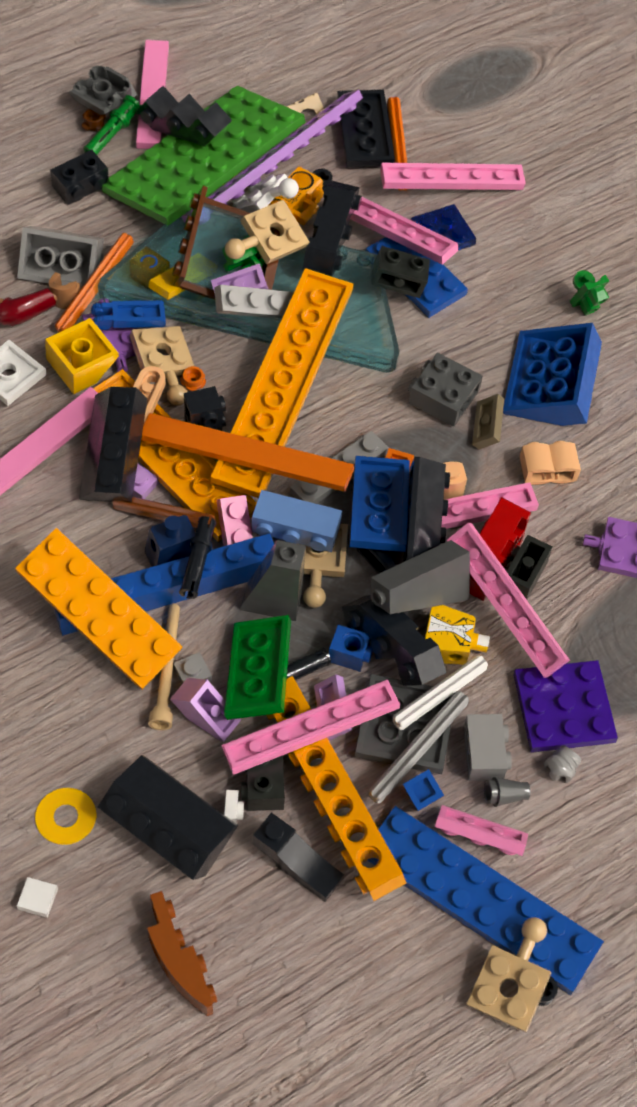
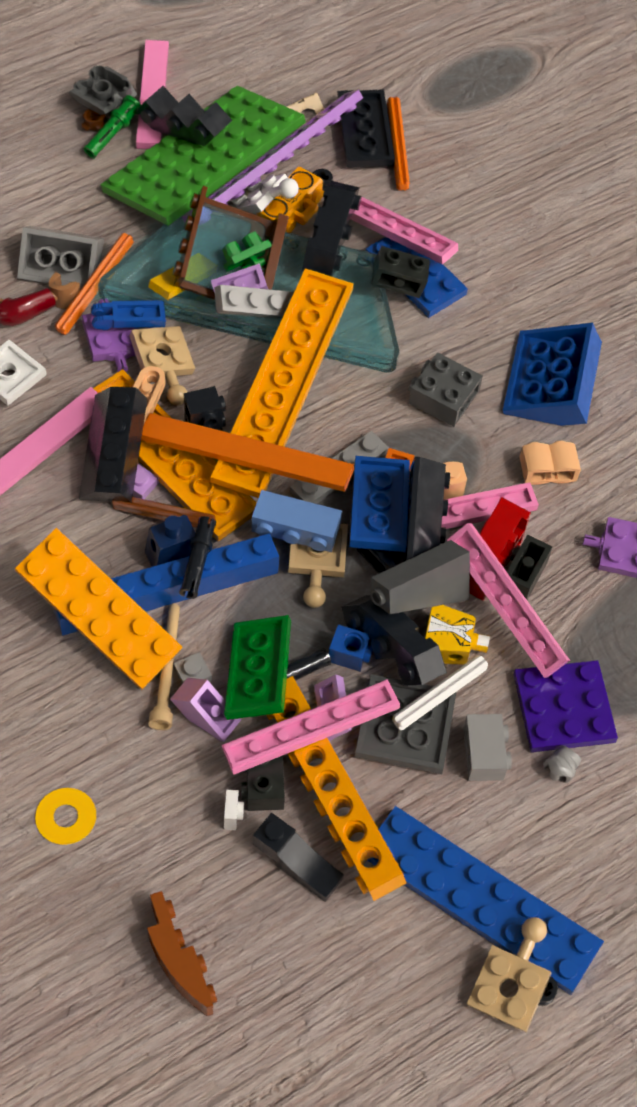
white tile [17,877,58,918] -> none
yellow slope [45,318,119,394] -> none
black brick [50,150,109,205] -> none
black slope [98,755,238,880] -> none
clear yellow brick [129,246,170,293] -> none
orange plate [180,366,206,391] -> none
bright pink plate [216,495,253,546] -> none
tan plate [225,199,310,264] -> none
dark grey slope [241,540,306,621] -> none
light grey axle [368,691,469,804] -> none
bright pink plate [380,163,526,190] -> none
blue brick [403,769,444,811] -> none
clear blue plate [411,204,477,250] -> none
bright pink plate [435,805,528,856] -> none
dark tan plate [472,394,504,450] -> none
dark grey cone [484,777,530,807] -> none
green hips [569,270,610,316] -> none

